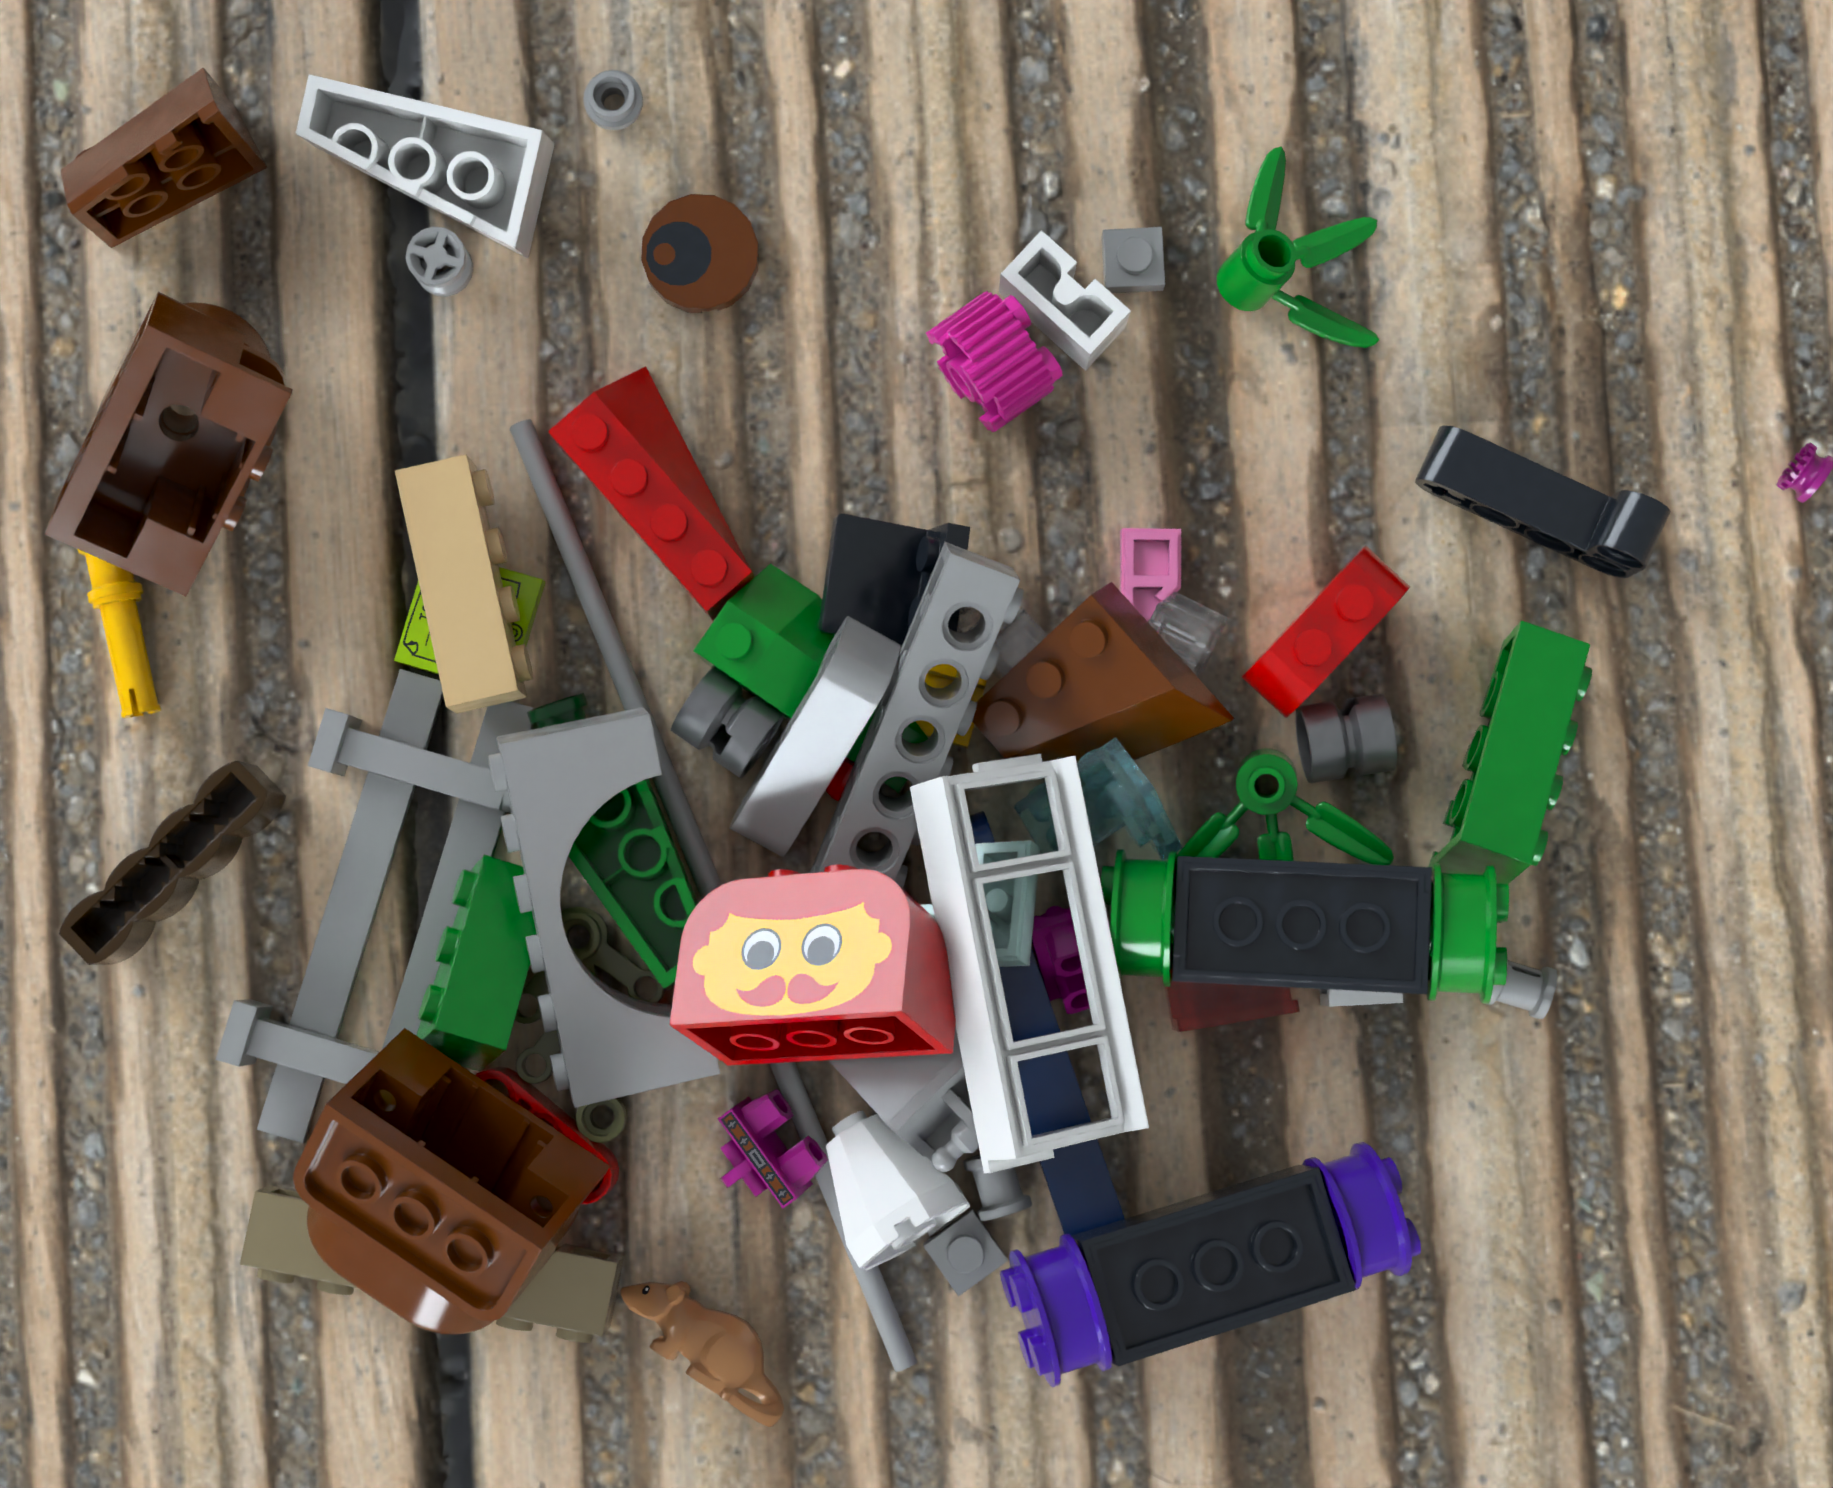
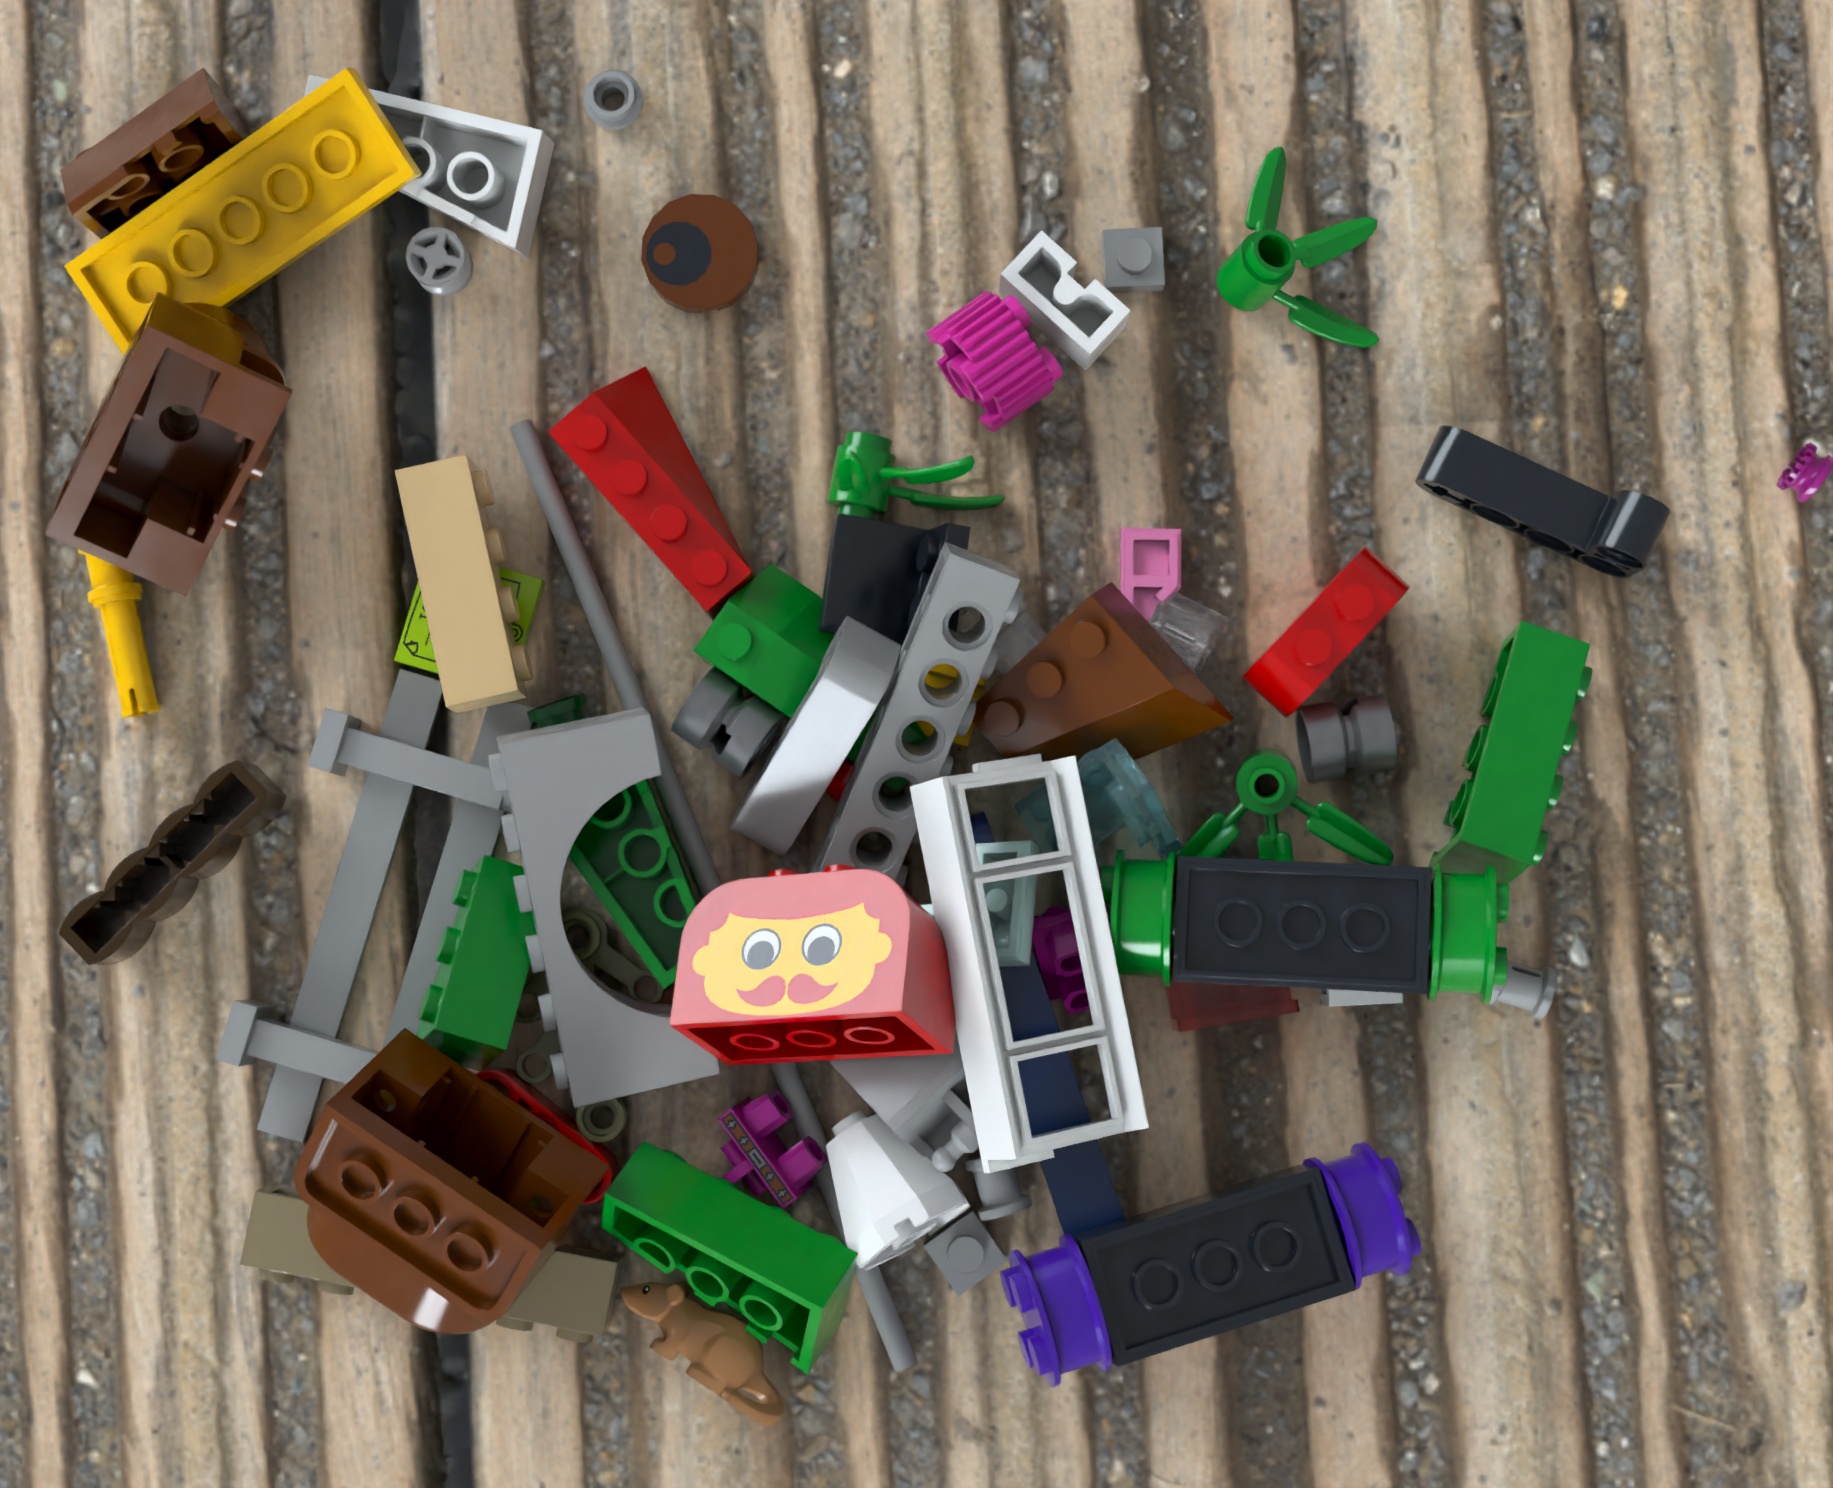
none -> yellow plate [64,68,422,355]
none -> green wedge [601,1141,858,1375]
none -> green plant [827,432,1005,519]

